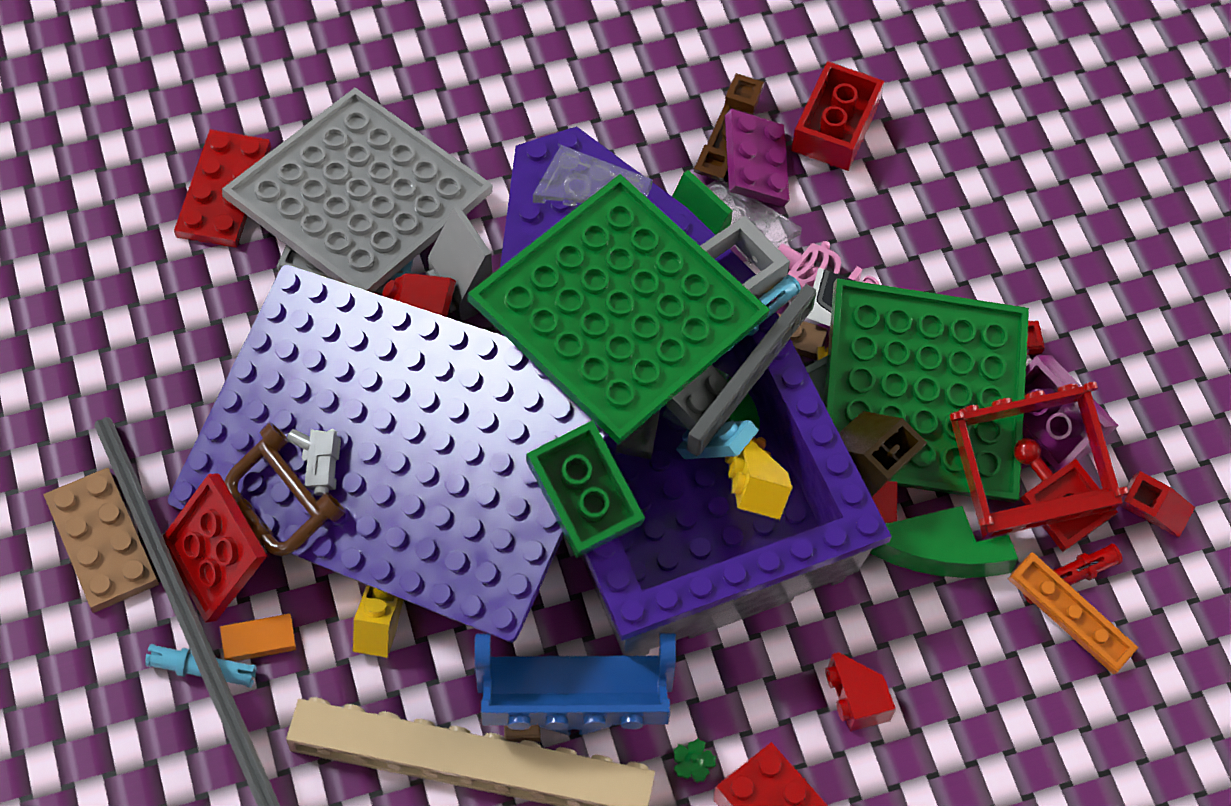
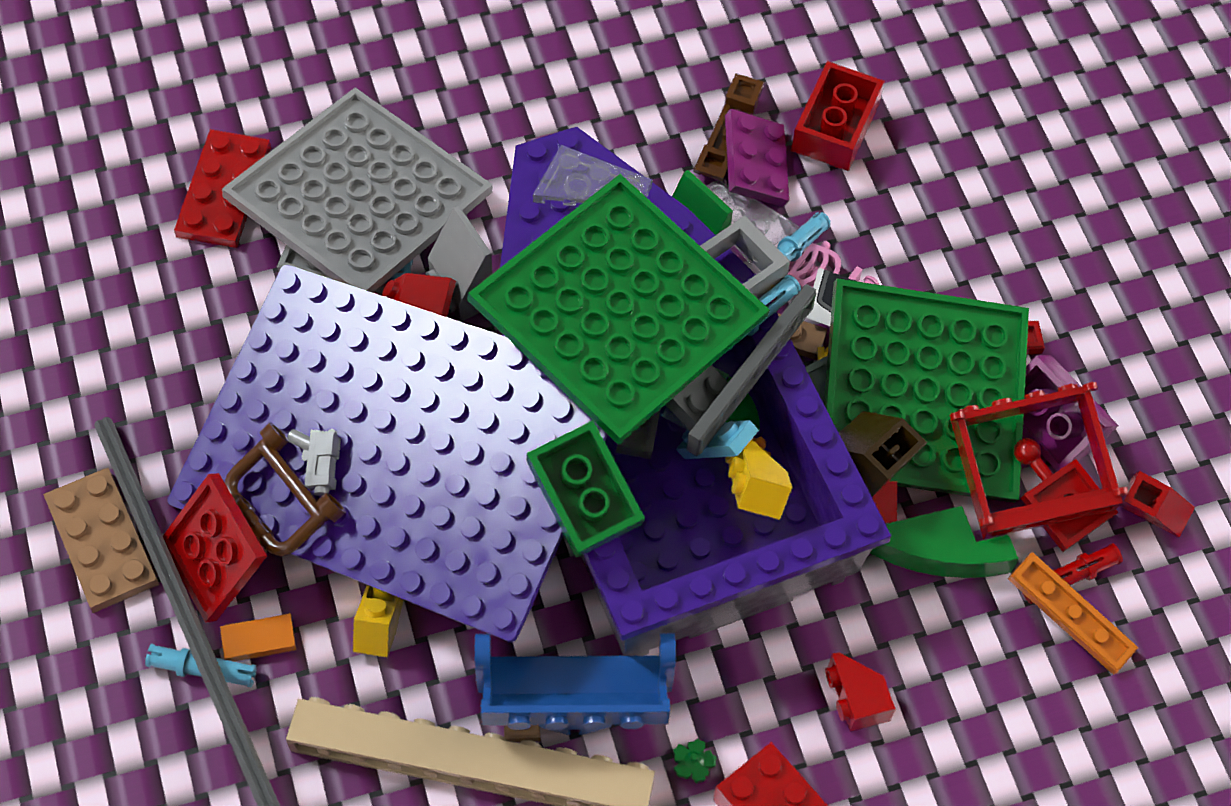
none -> medium azure pin [777,212,831,262]

